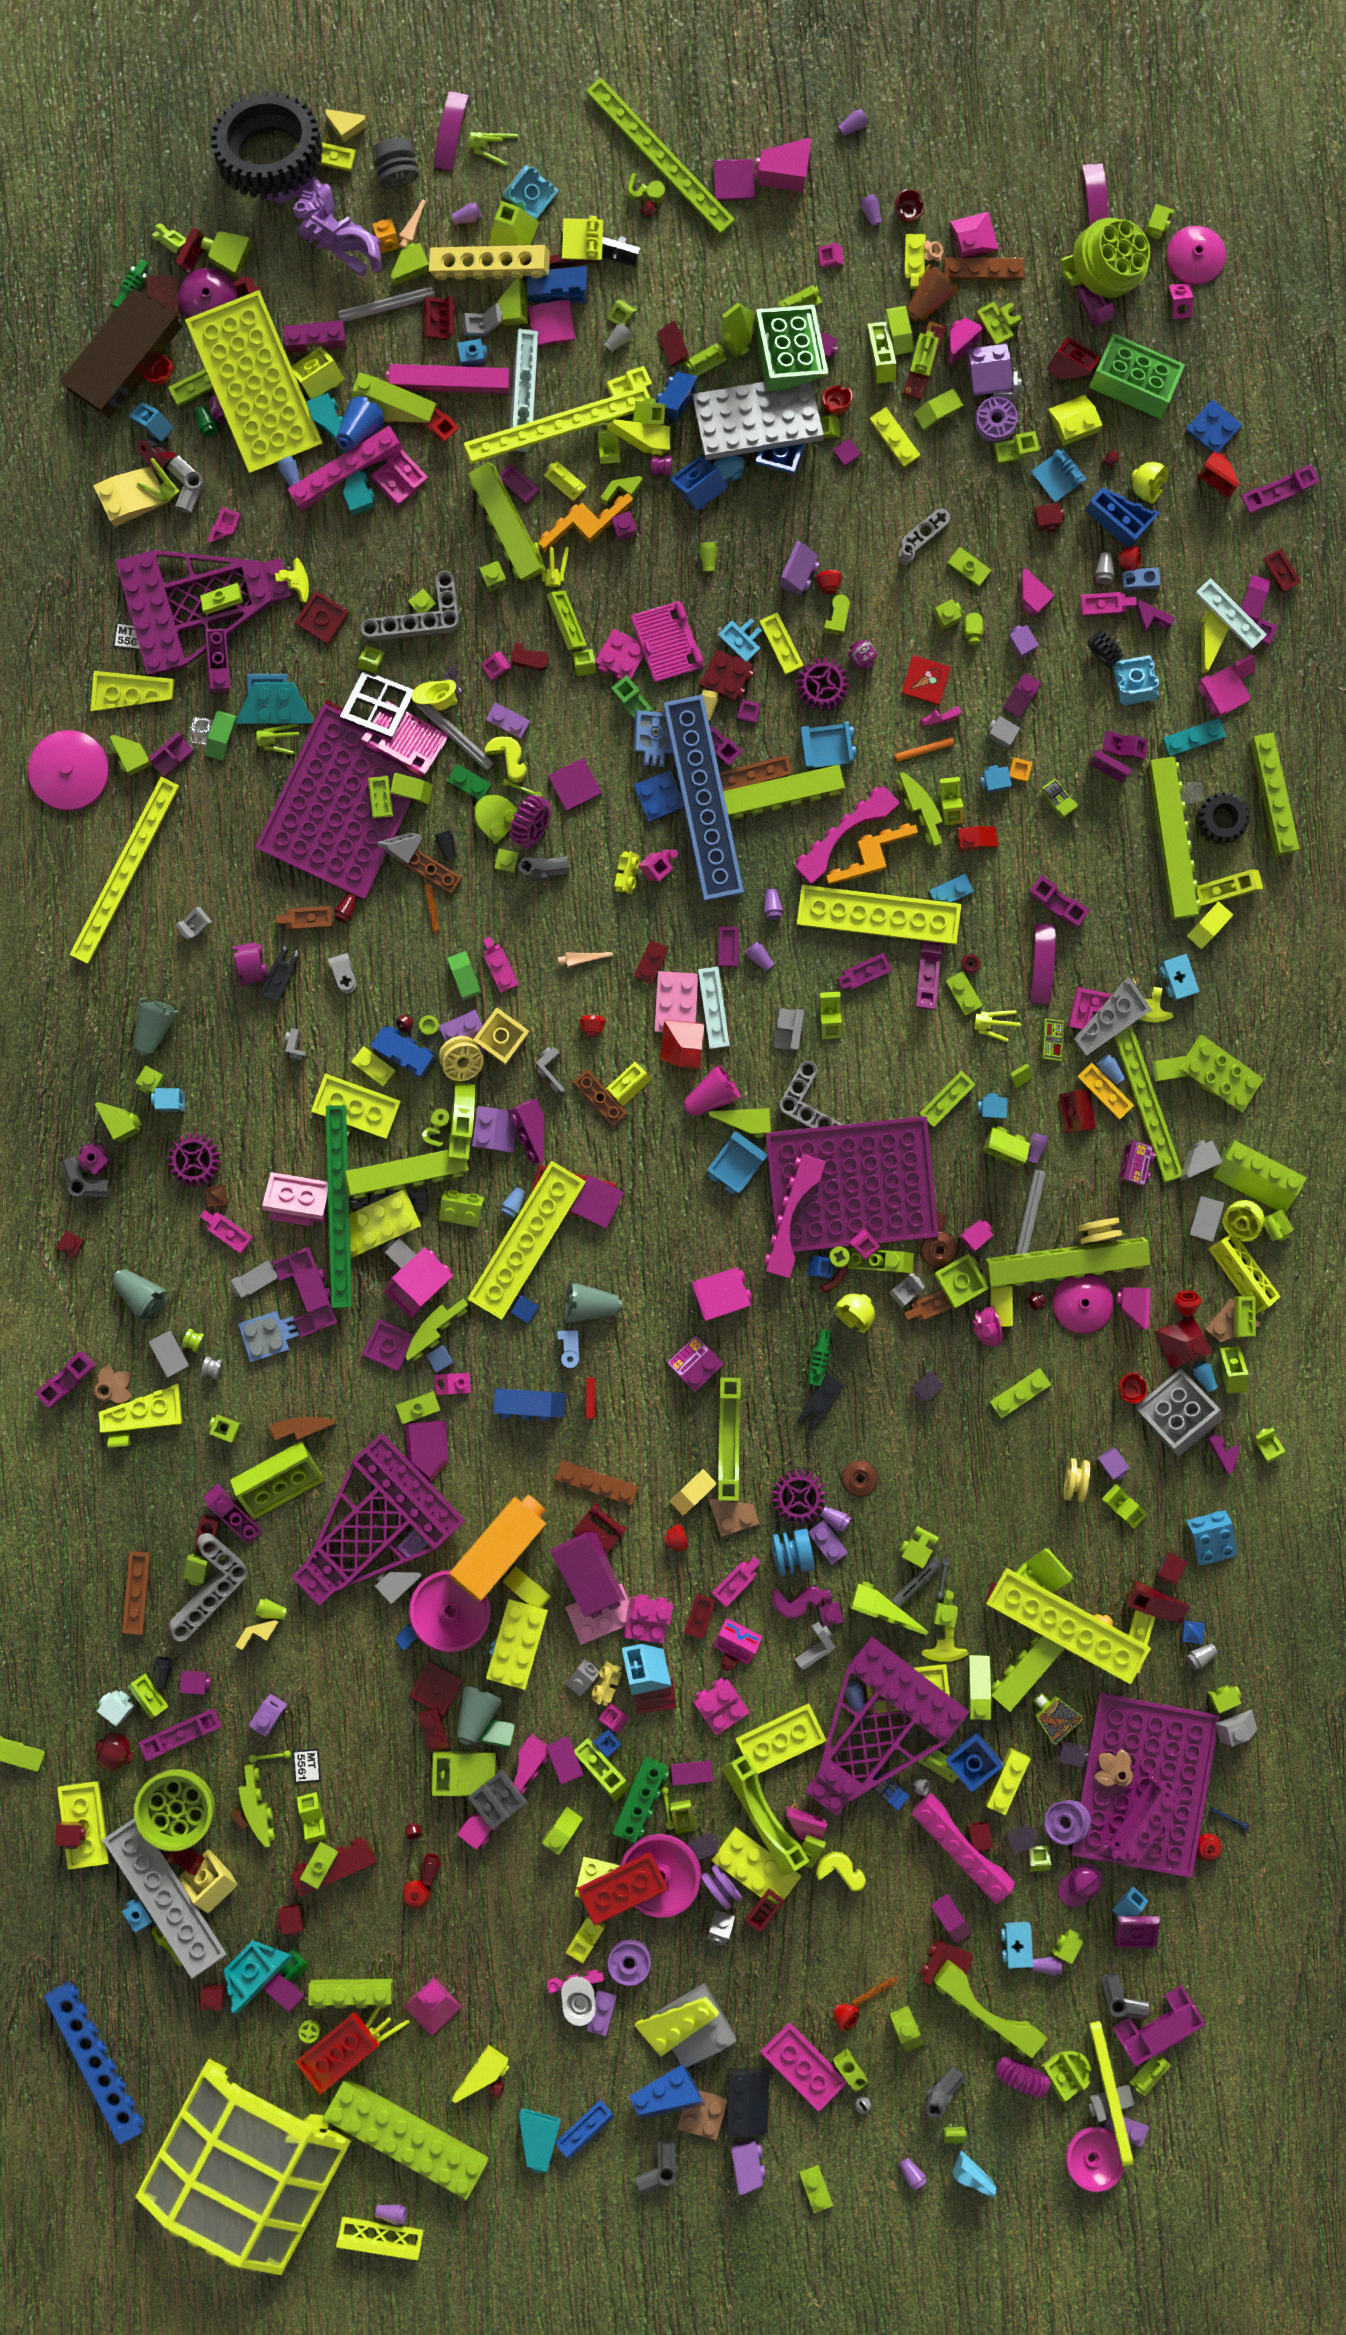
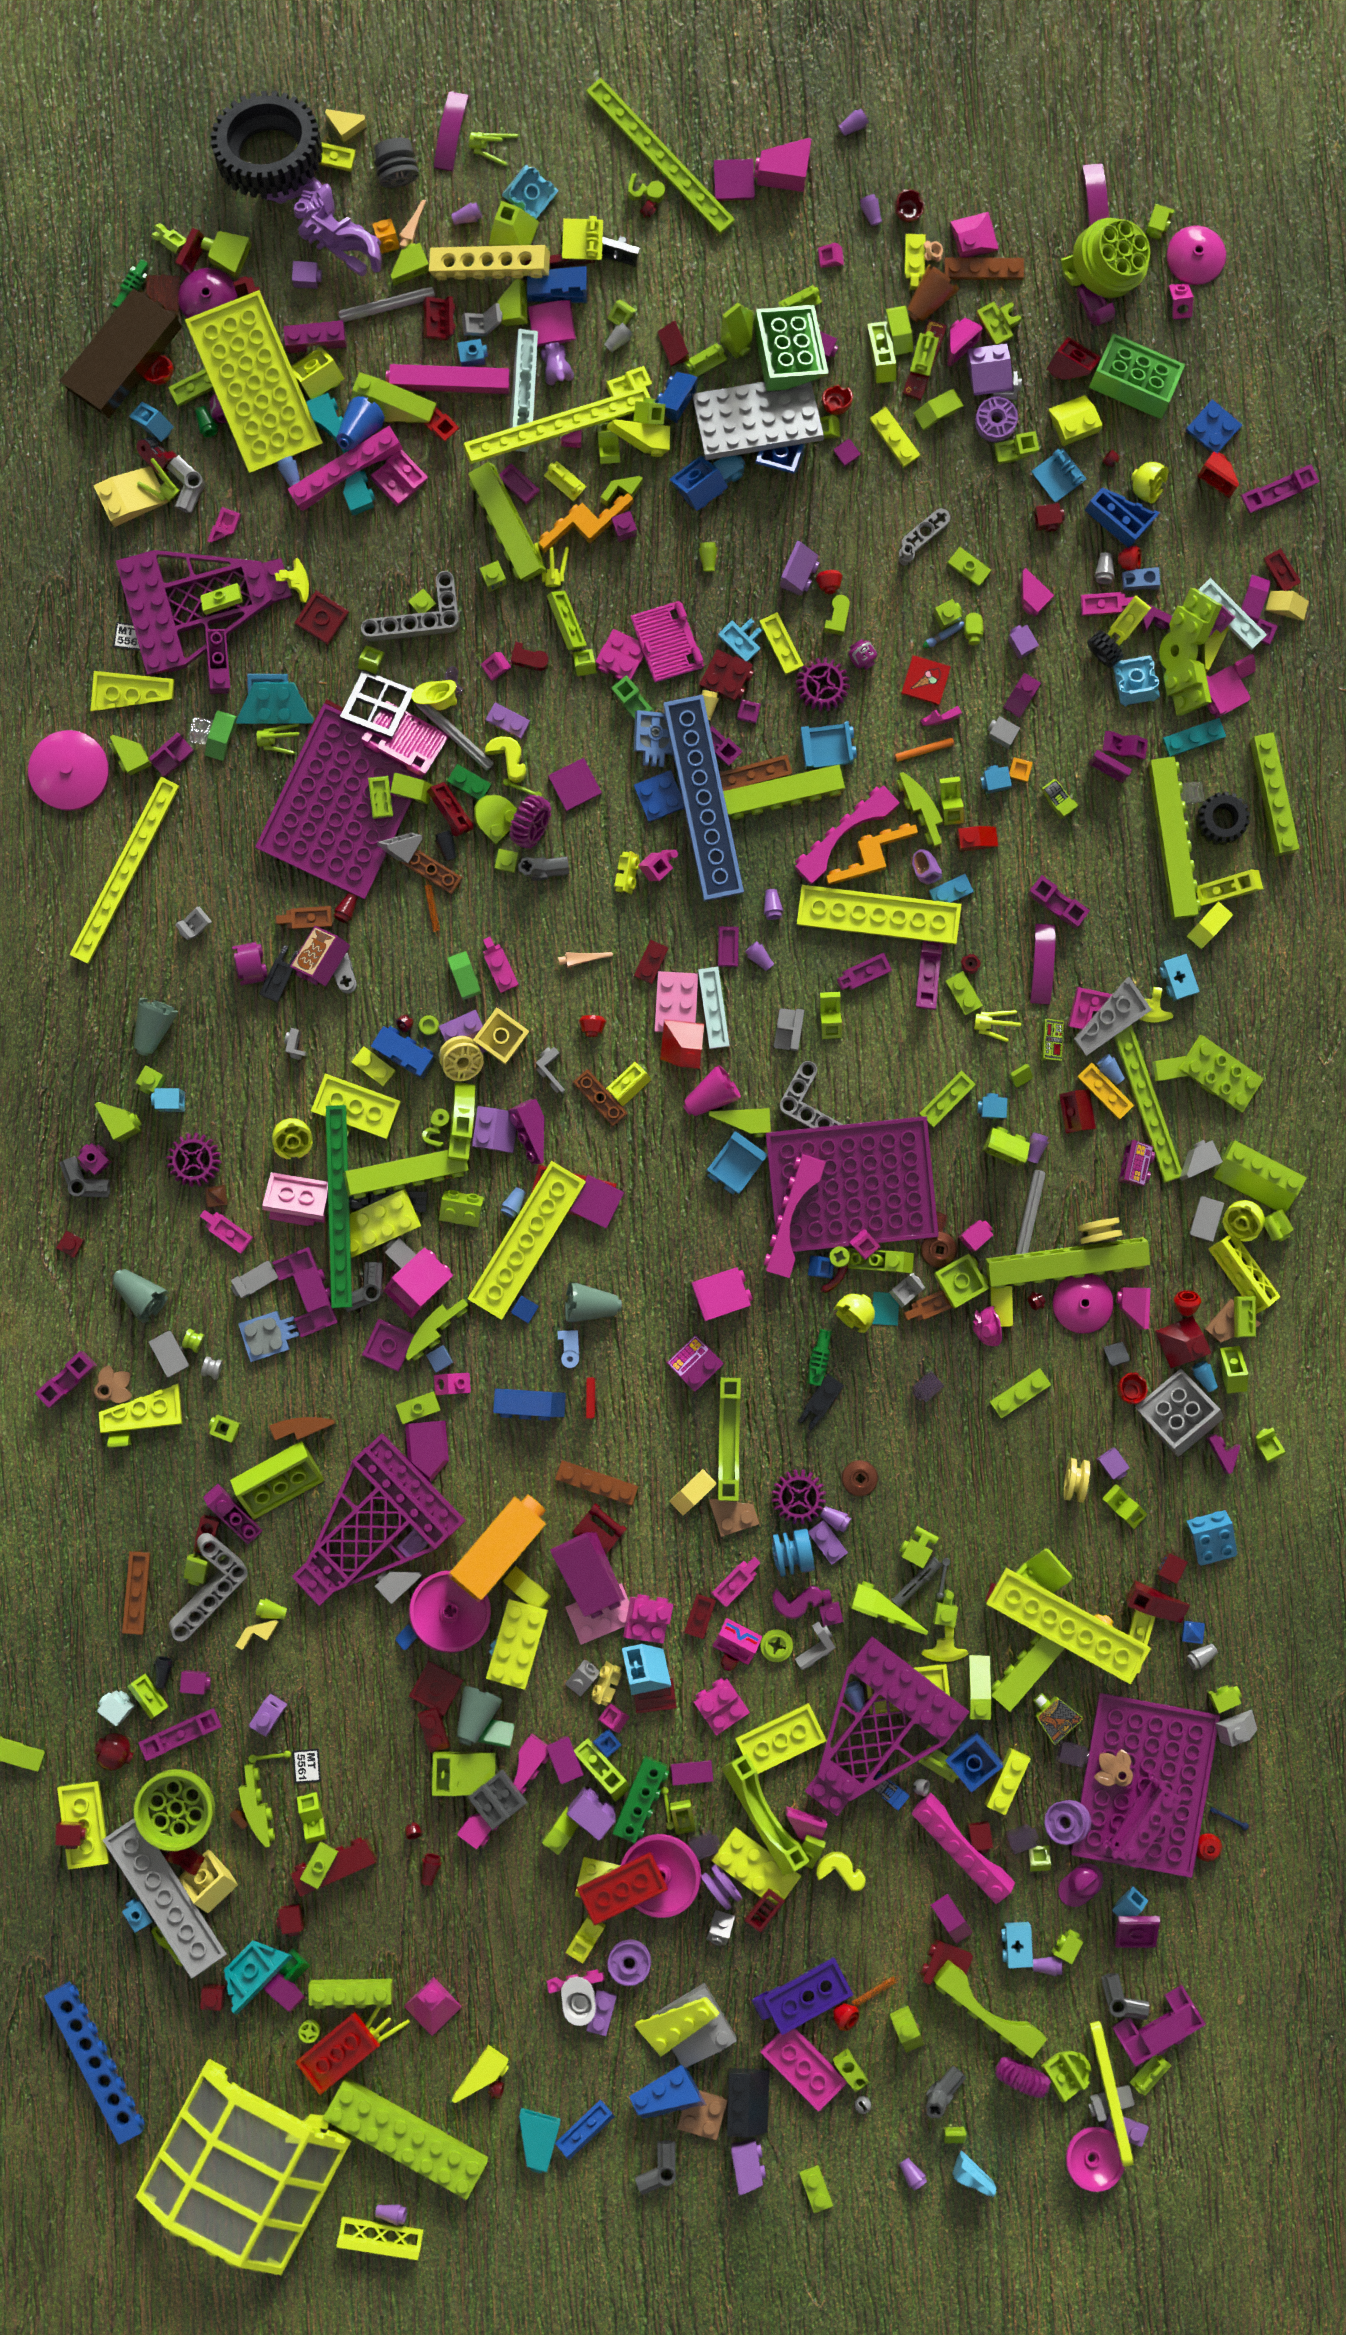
red cone [402,1880,430,1909] -> none
magenta wheel [651,456,672,476] -> none
red cone [664,1524,689,1551] -> none
none -> neon yellow cylinder [272,1118,313,1159]
none -> brick [290,926,351,987]
none -> medium lavender brick [292,261,322,289]
none -> dark grey piece [345,1262,383,1312]
none -> dark red plate [427,782,473,837]
none -> medium lavender animal [540,342,574,385]
none -> dark pink slope [561,429,582,448]
none -> medium lavender brick [567,1787,616,1841]
none -> dark purple hinge [752,1957,853,2035]
none -> lime gear [761,1629,793,1662]
none -> teal sticker [872,1292,899,1326]
none -> medium lavender rock [912,849,942,884]
none -> medium blue piece [922,622,964,649]
none -> black slope [1103,1341,1130,1367]
none -> neon yellow hinge [1107,596,1151,648]
none -> lime plate [1159,588,1222,716]
none -> magenta plate [1208,604,1236,638]
none -> light yellow slope [1265,591,1309,621]

